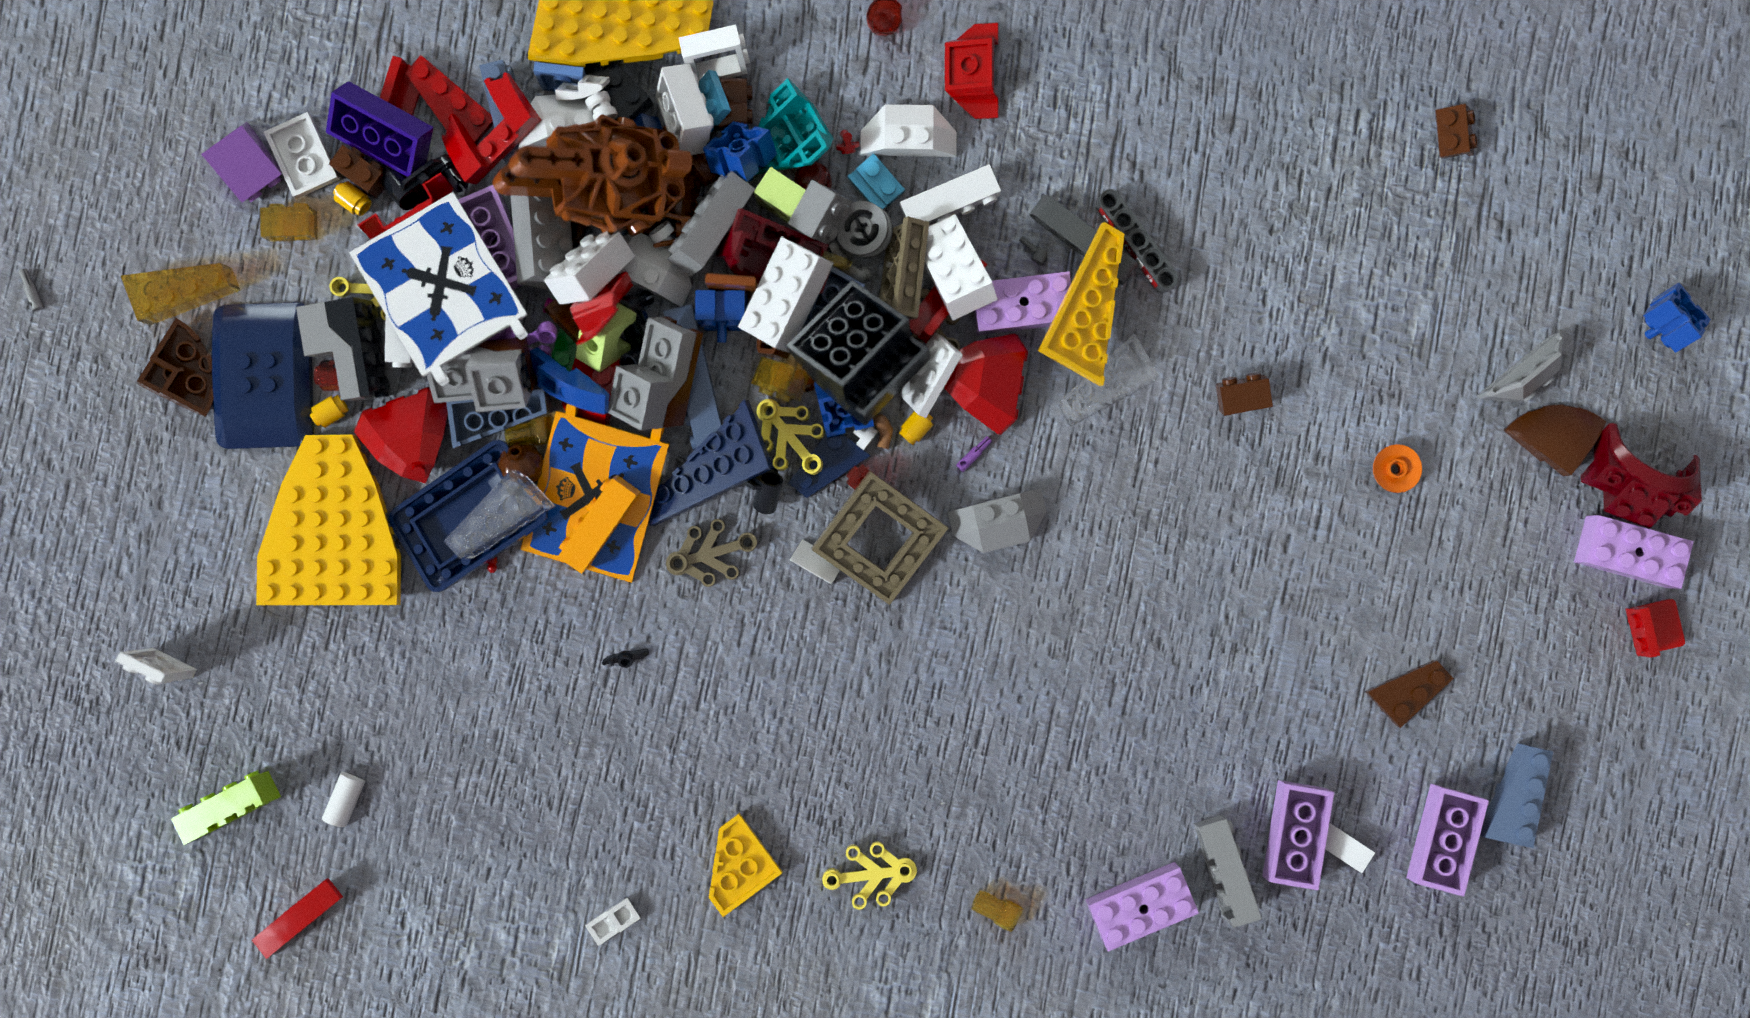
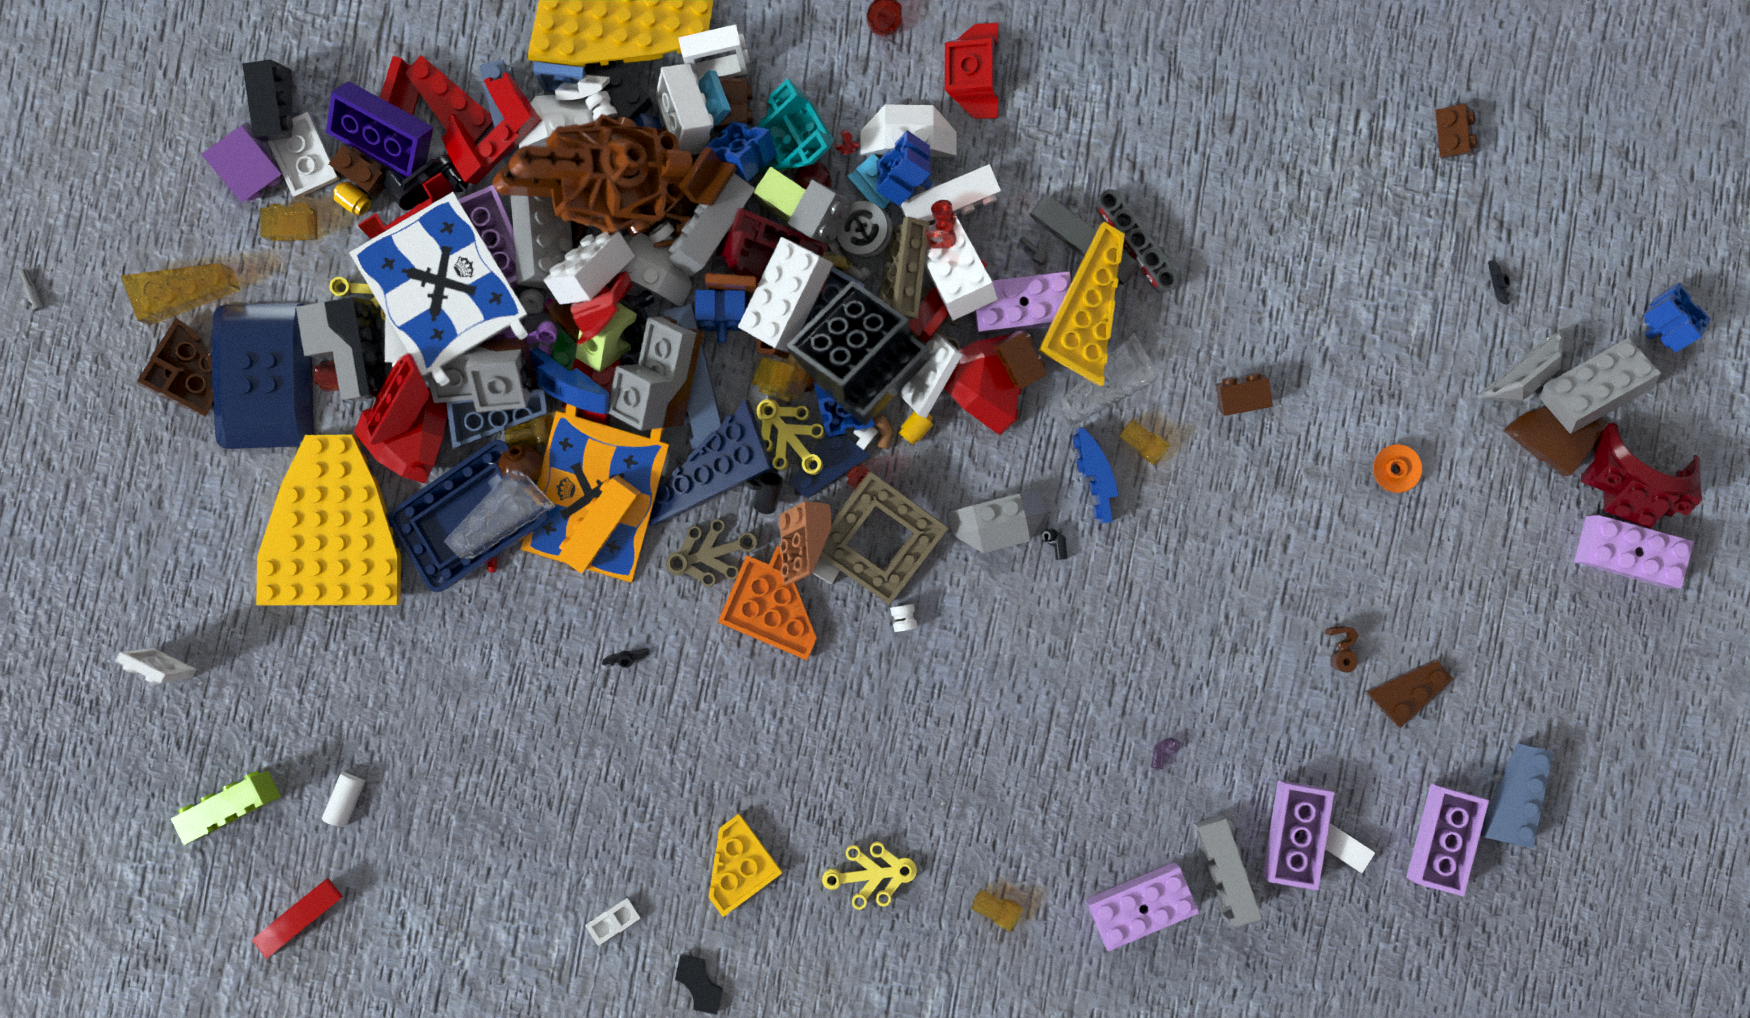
yellow brick [310,394,349,428] -> none
medium lavender piece [956,436,992,472] -> none
red bracket [1626,599,1685,658] -> none
none -> black wedge [242,59,293,141]
none -> red wedge [364,353,430,445]
none -> white tile [519,288,544,314]
none -> black tile [675,954,723,1015]
none -> reddish brown panel [679,147,737,206]
none -> orange wing [718,546,817,660]
none -> nougat slope [779,501,832,586]
none -> blue brick [876,130,932,206]
none -> white wheel [890,604,918,632]
none -> clear red leg [925,200,957,249]
none -> reddish brown brick [993,331,1047,389]
none -> black arm [1041,528,1068,560]
none -> blue slope [1073,428,1119,524]
none -> clear yellow piece [1119,419,1171,465]
none -> clear purple arm [1151,738,1180,769]
none -> reddish brown leg [1325,626,1358,673]
none -> black piece [1488,260,1510,305]
none -> light grey brick [1540,338,1661,434]

